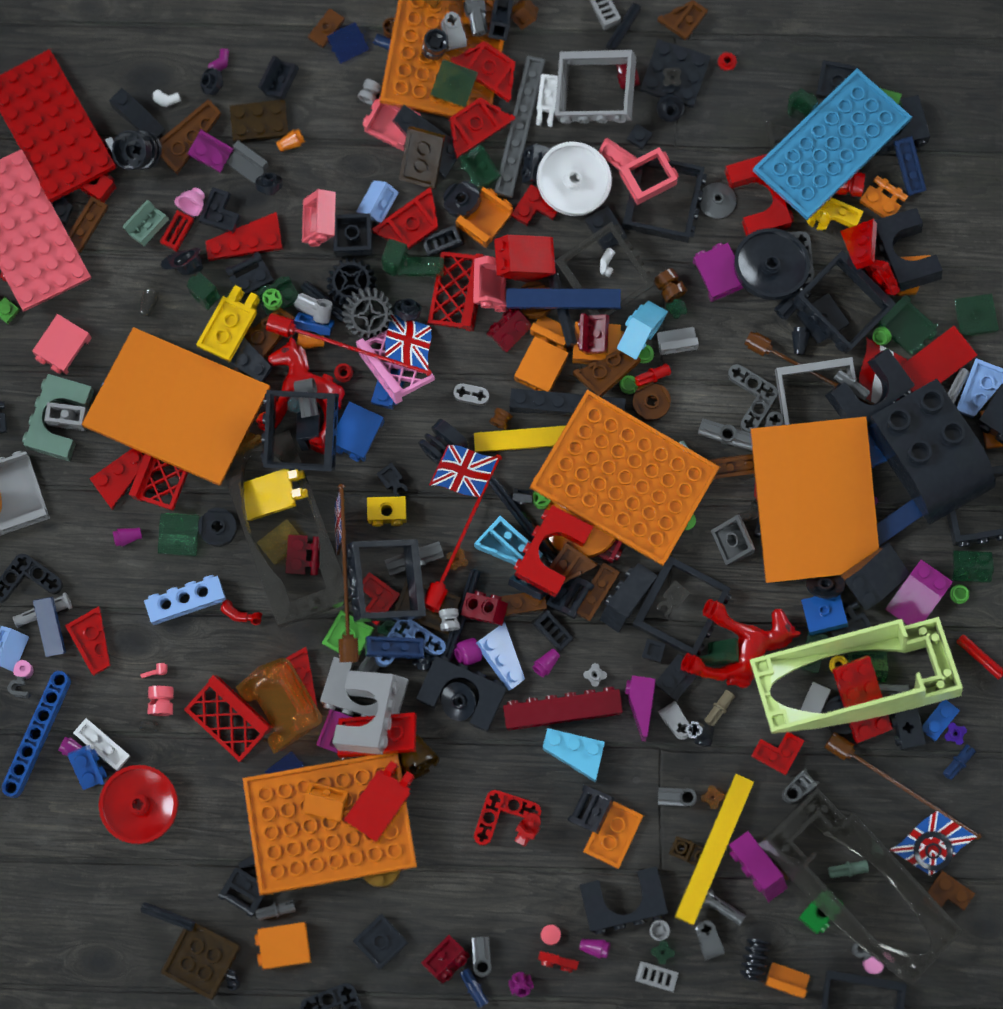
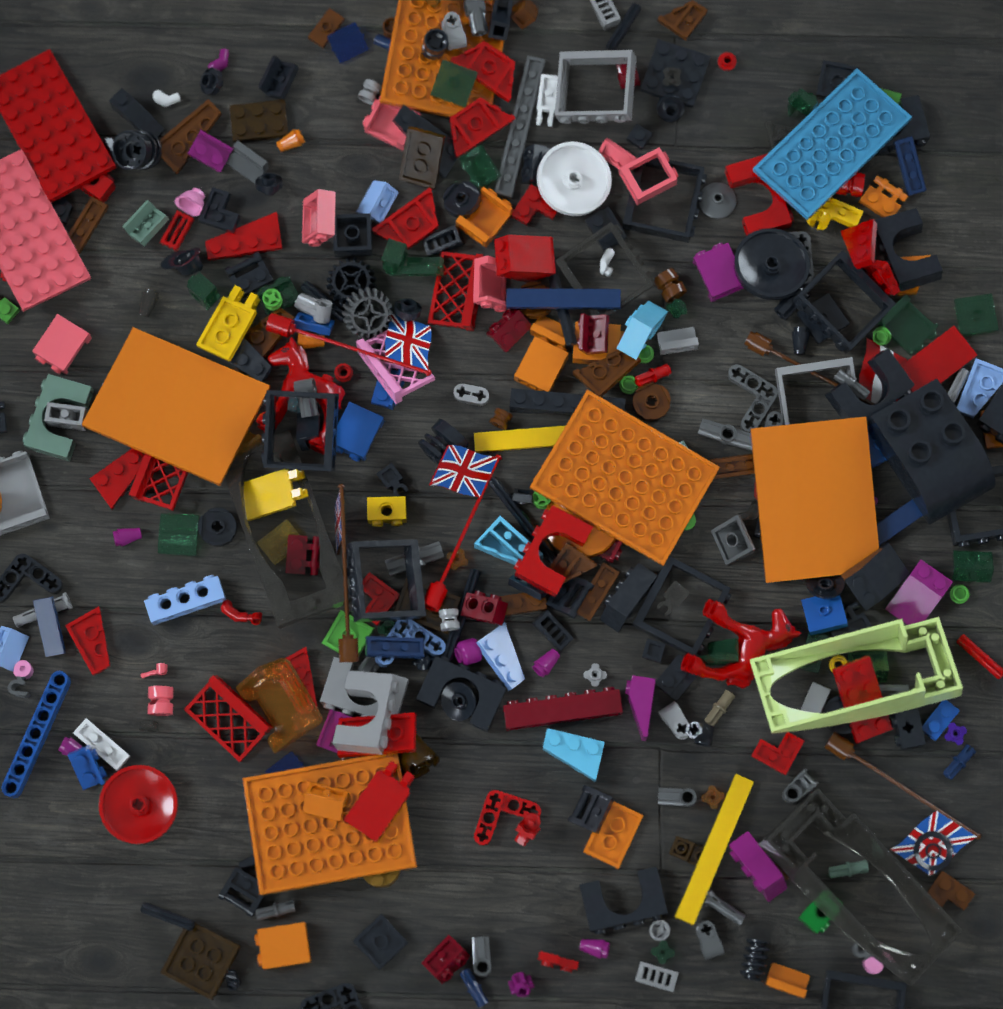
coral tile [541,925,561,945] -> none

